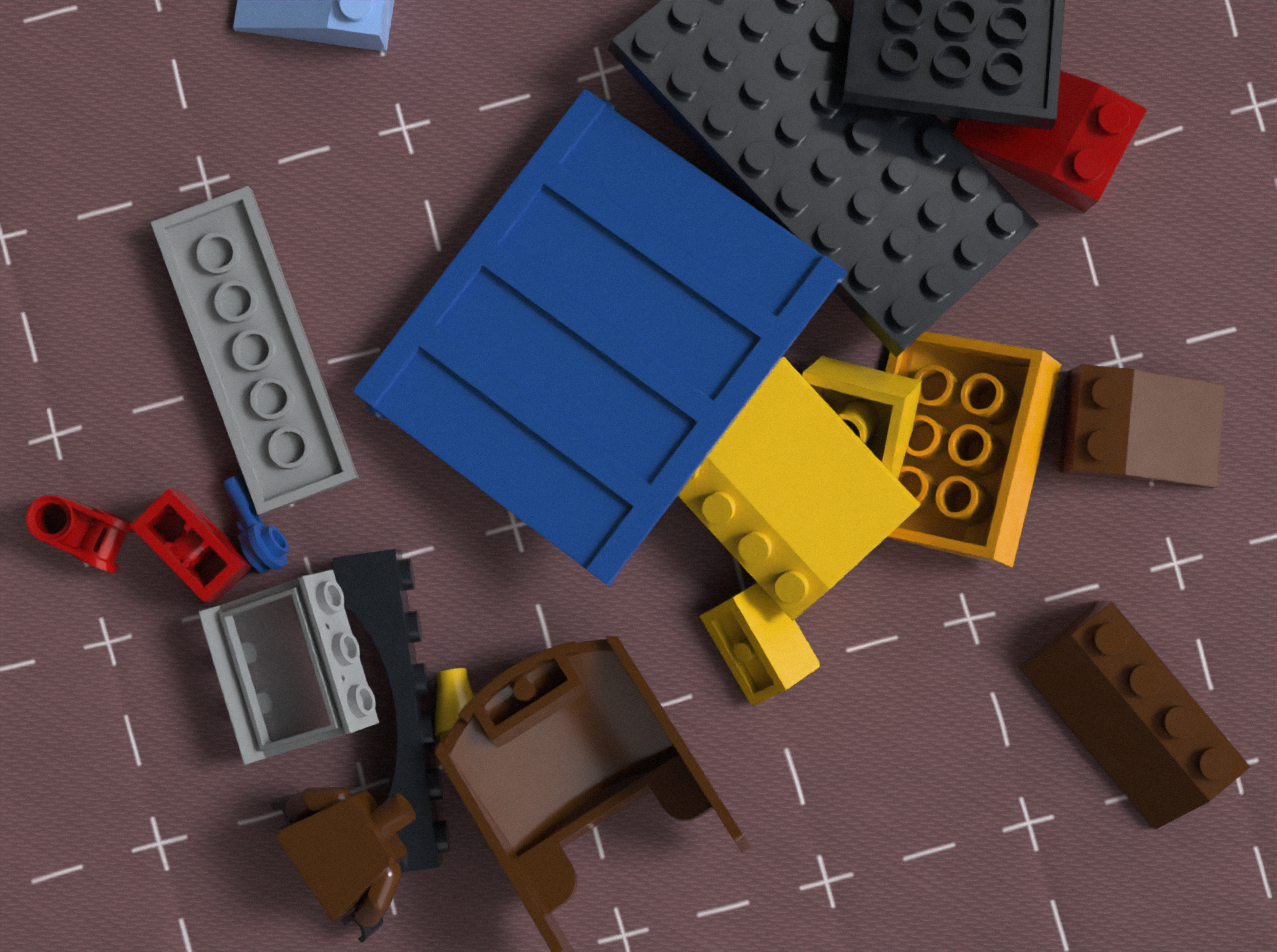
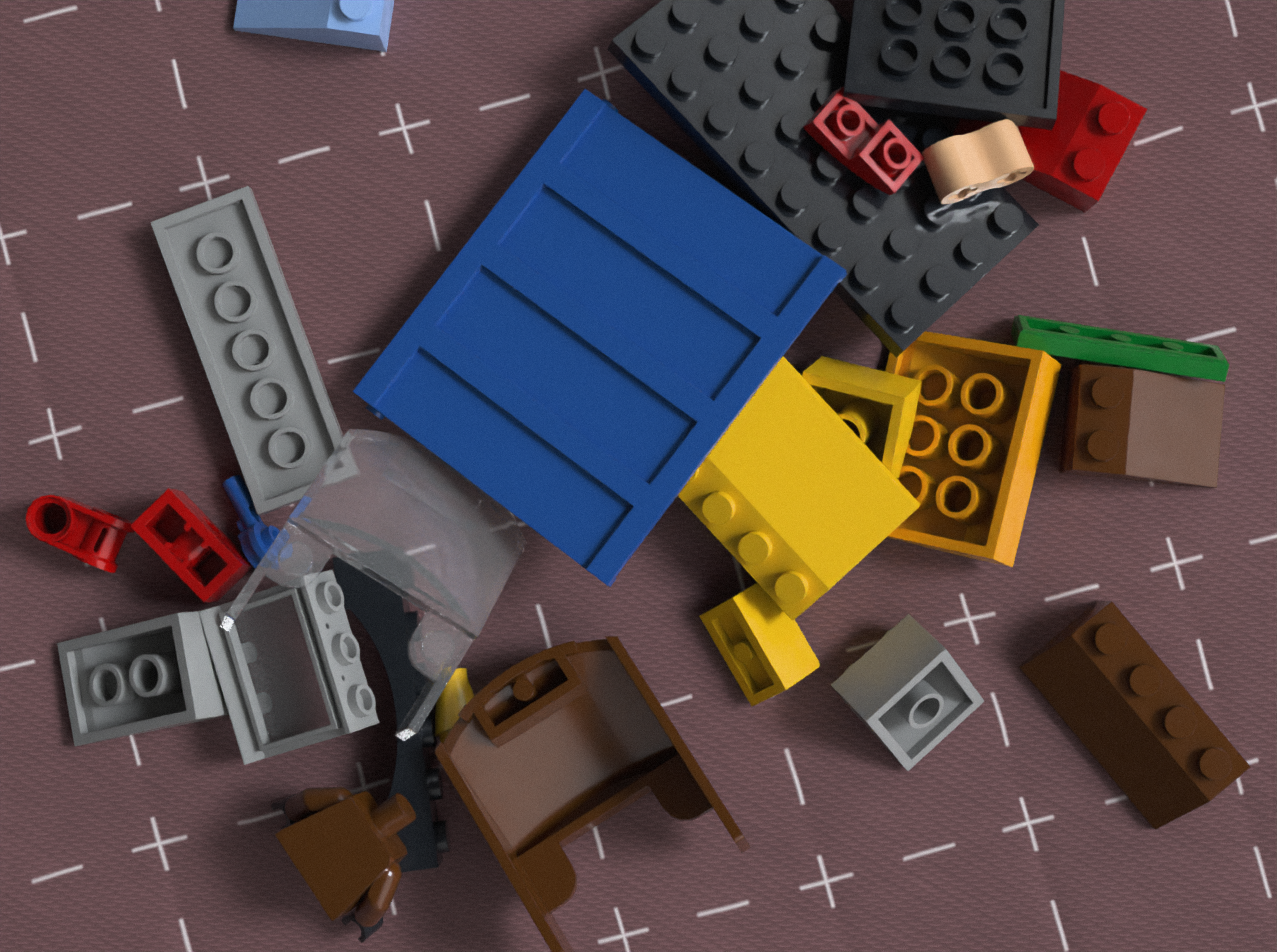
none -> light grey slope [57,611,229,746]
none -> clear windscreen [220,429,527,741]
none -> red slope [803,87,925,196]
none -> light grey slope [831,614,984,771]
none -> light nougat axle [922,119,1034,205]
none -> green tile [1011,315,1229,382]

